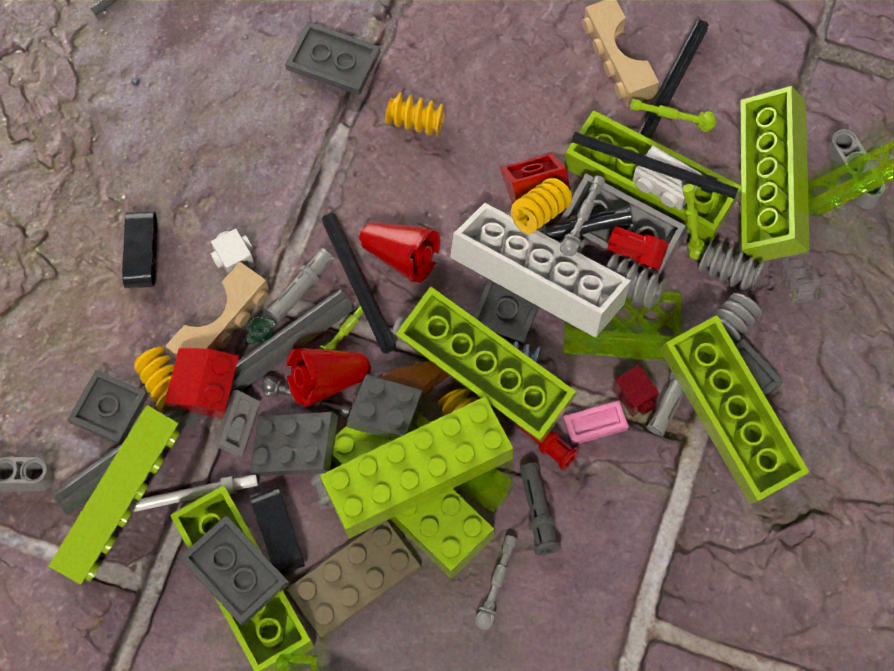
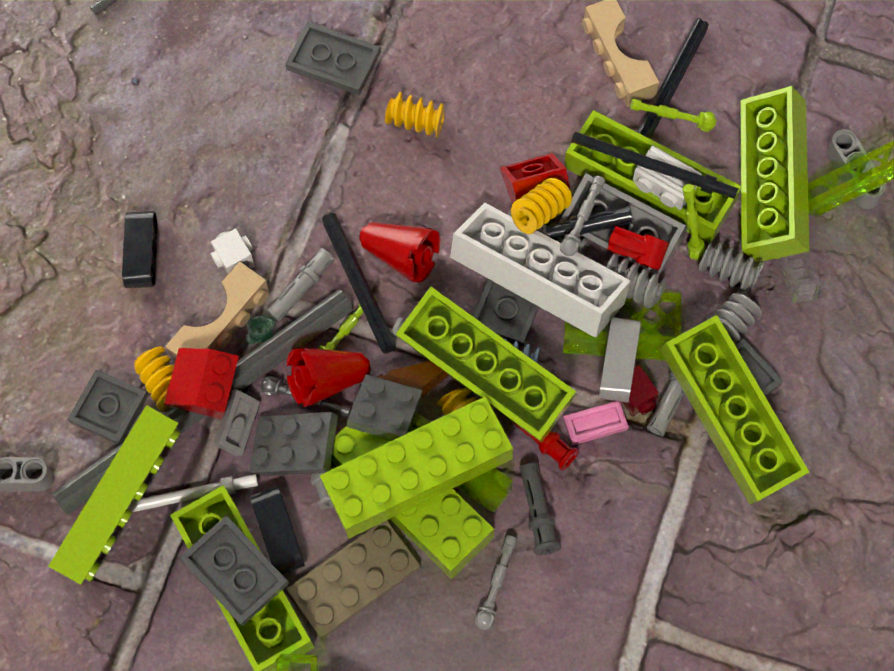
none -> light grey beam [599,317,641,403]

